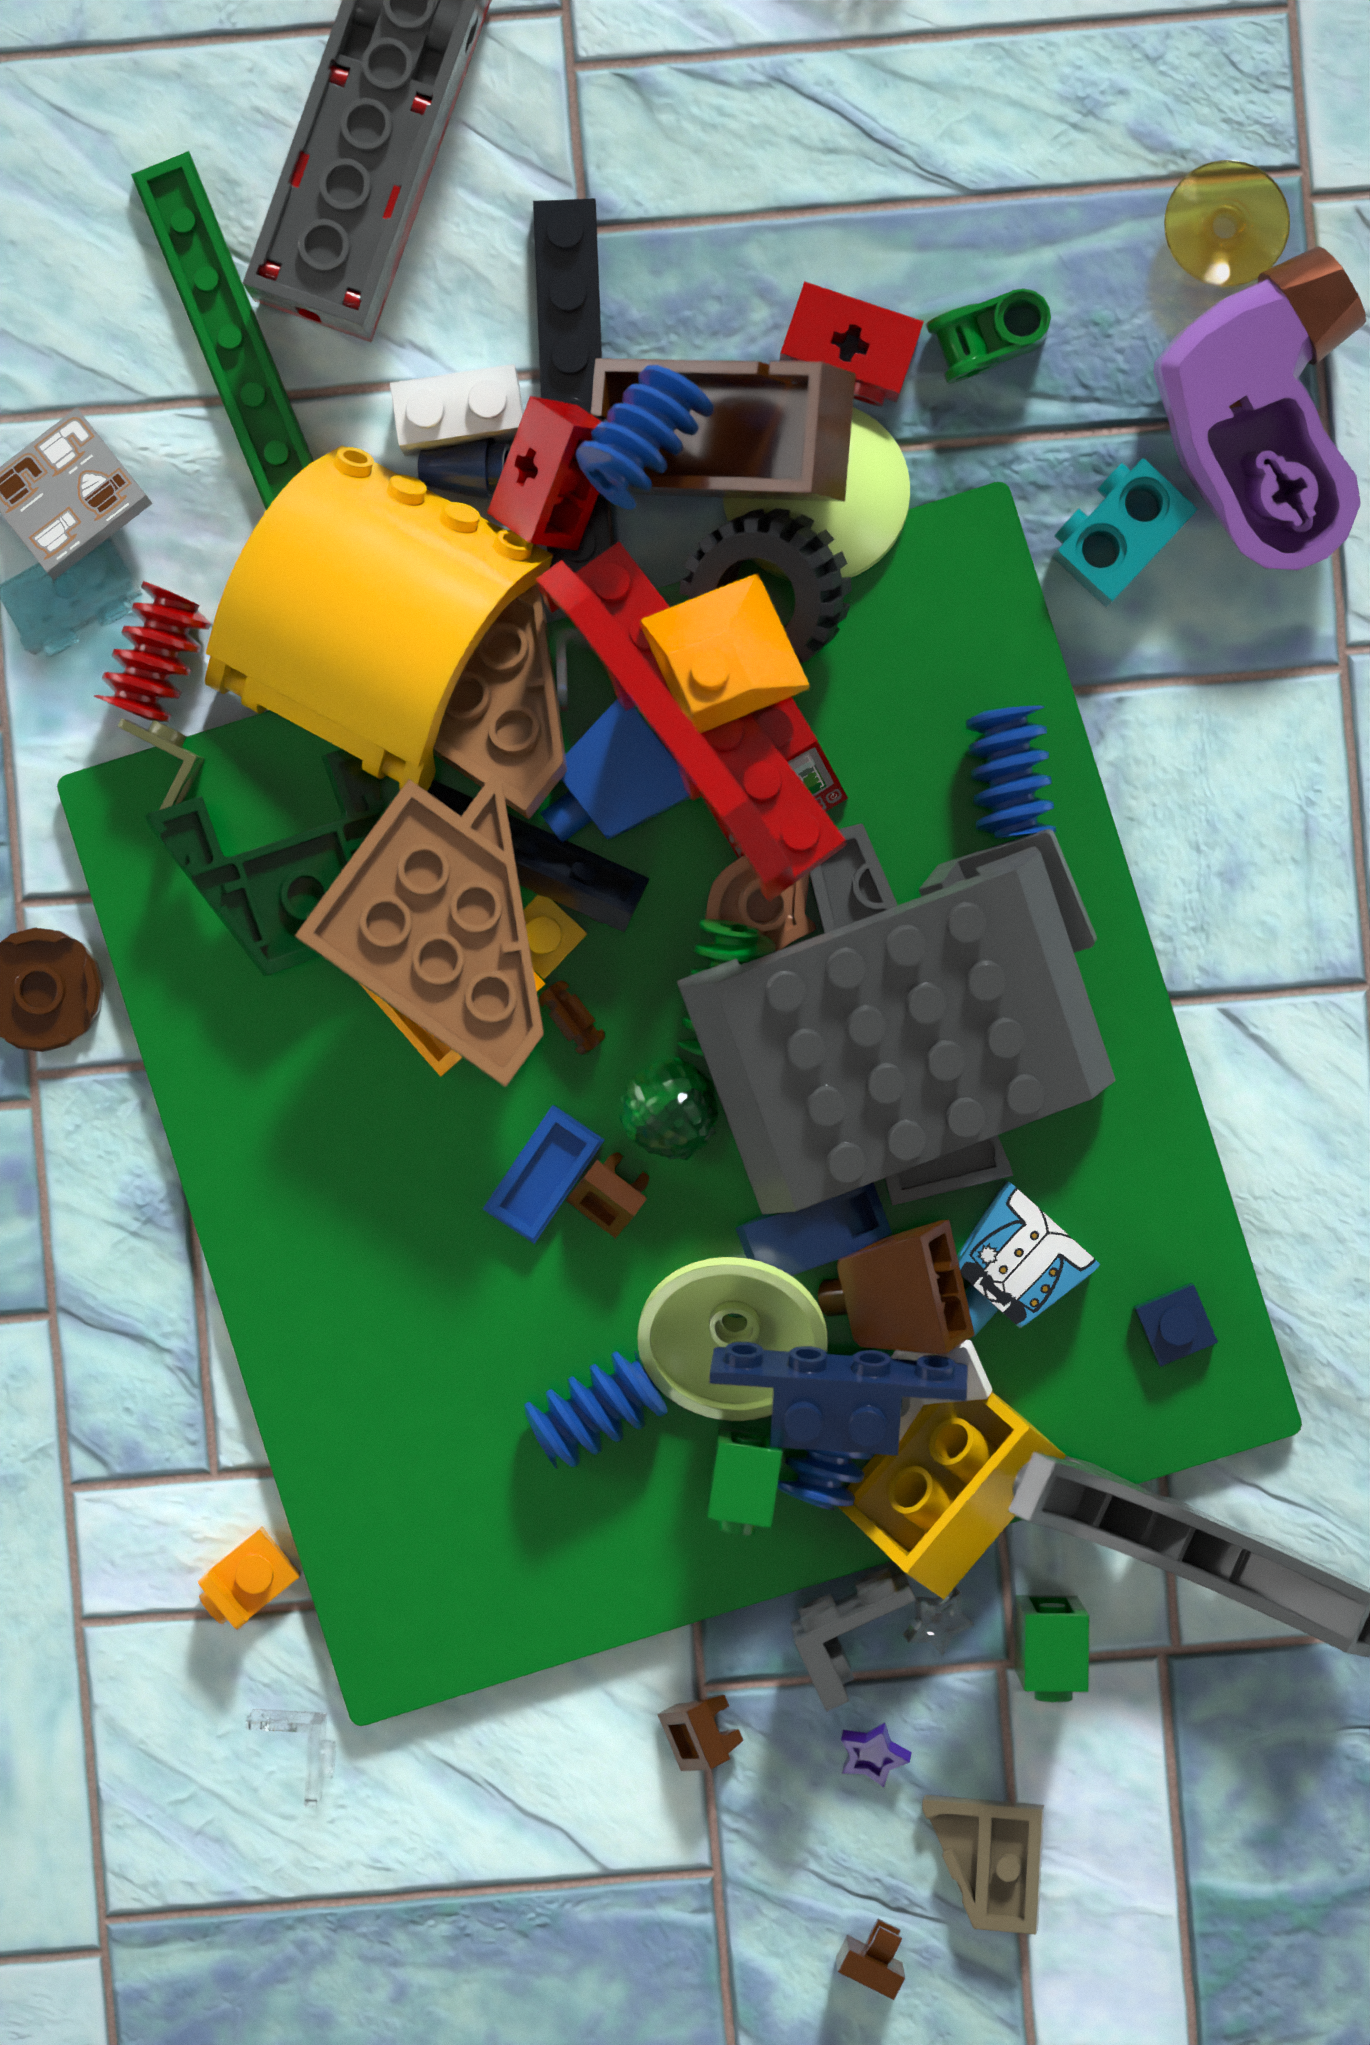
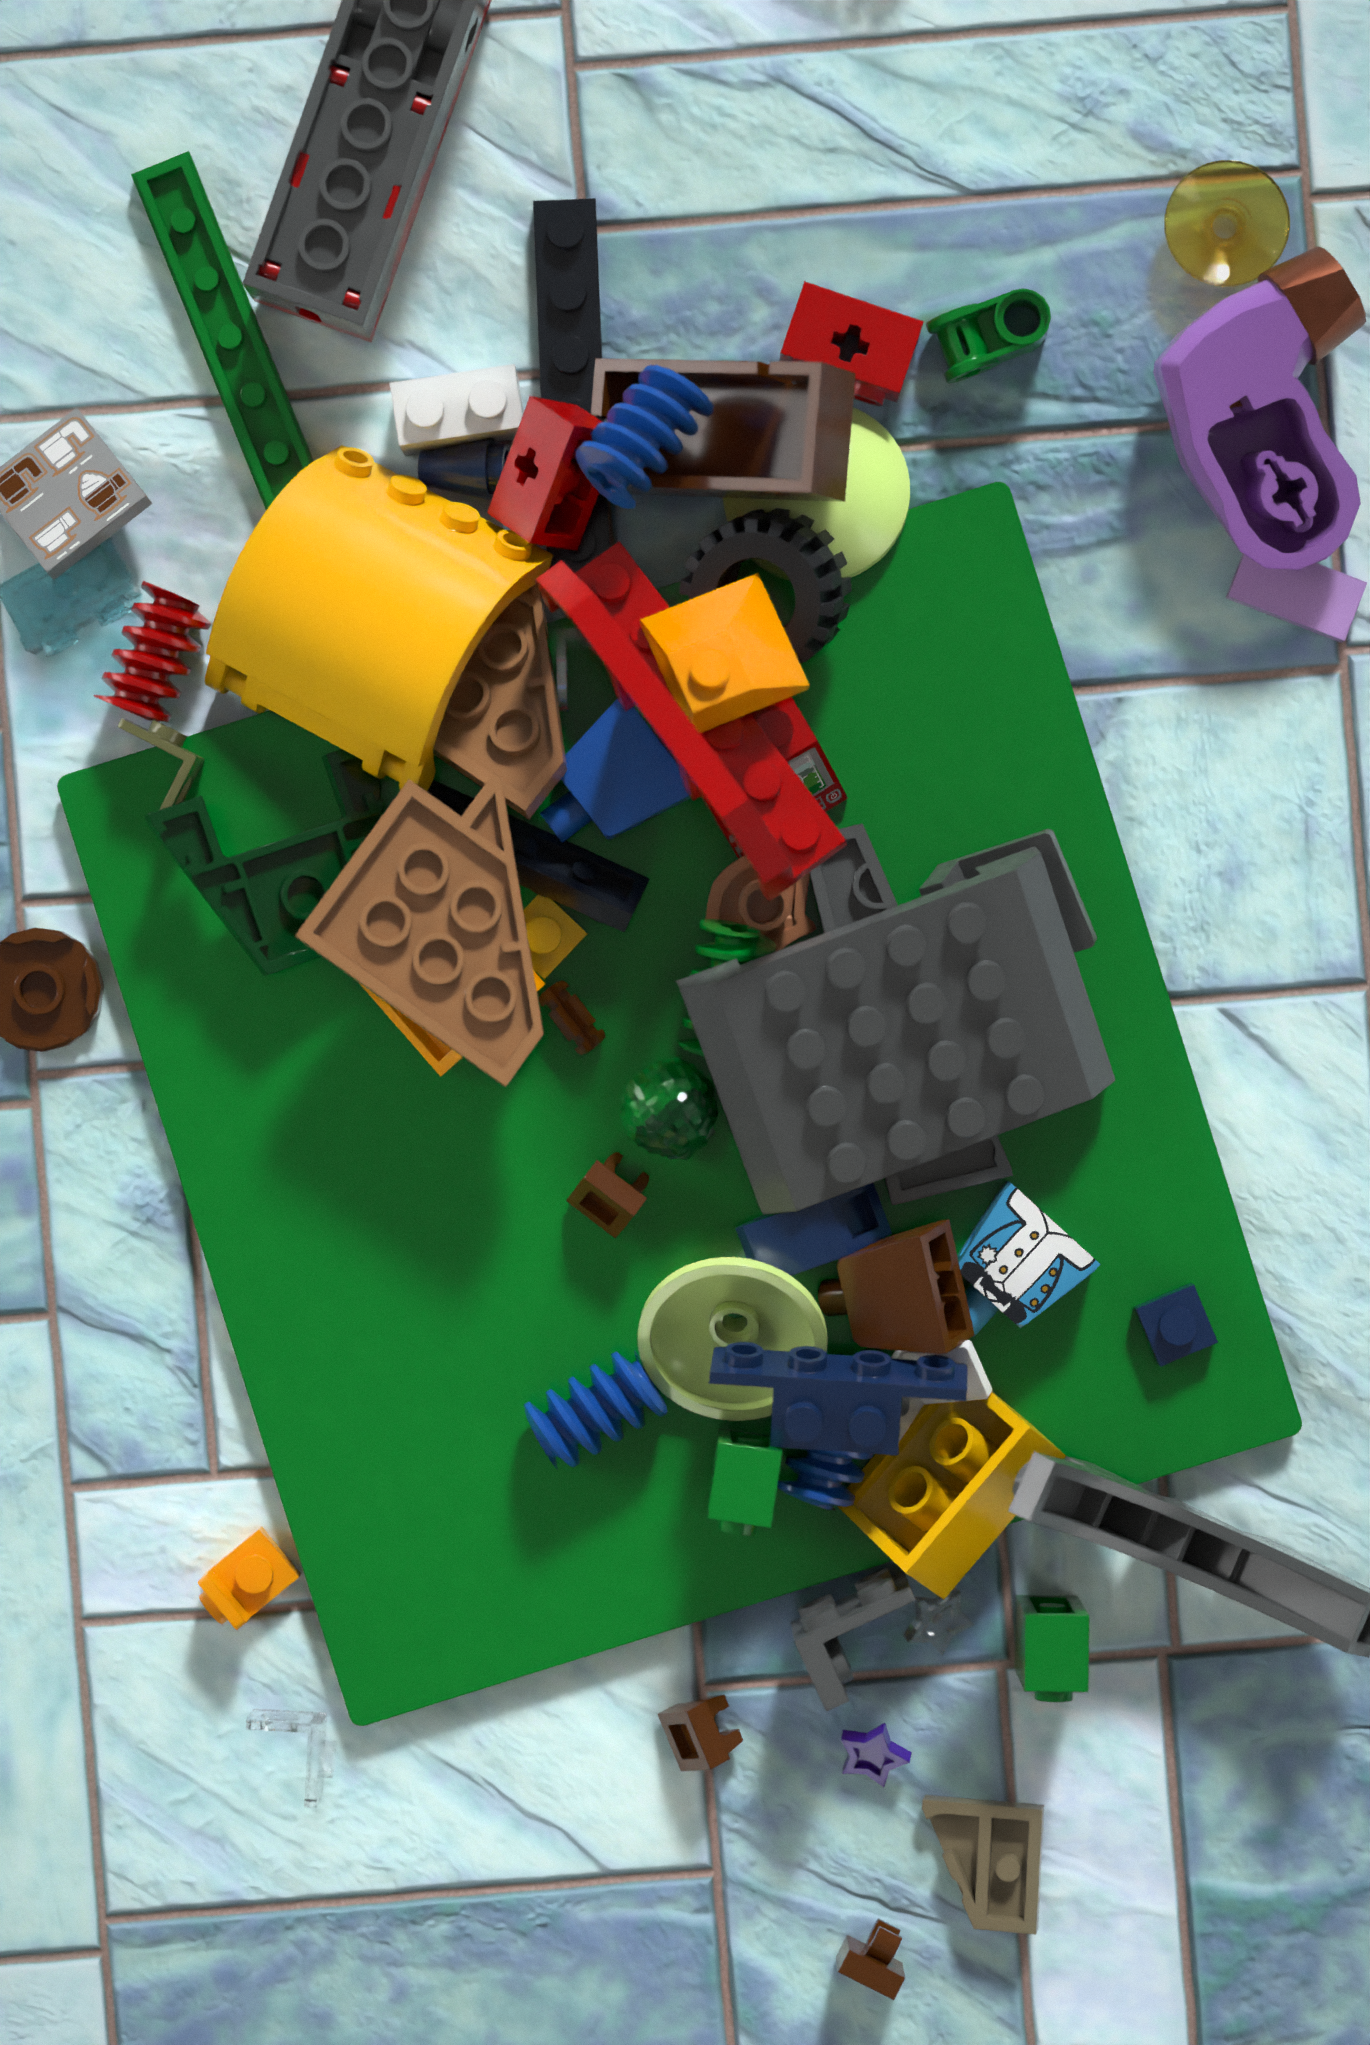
blue tile [483,1105,605,1244] -> none
blue piece [966,706,1056,838] -> none
teal brick [1052,458,1198,607] -> none
none -> lavender tile [1226,554,1367,643]

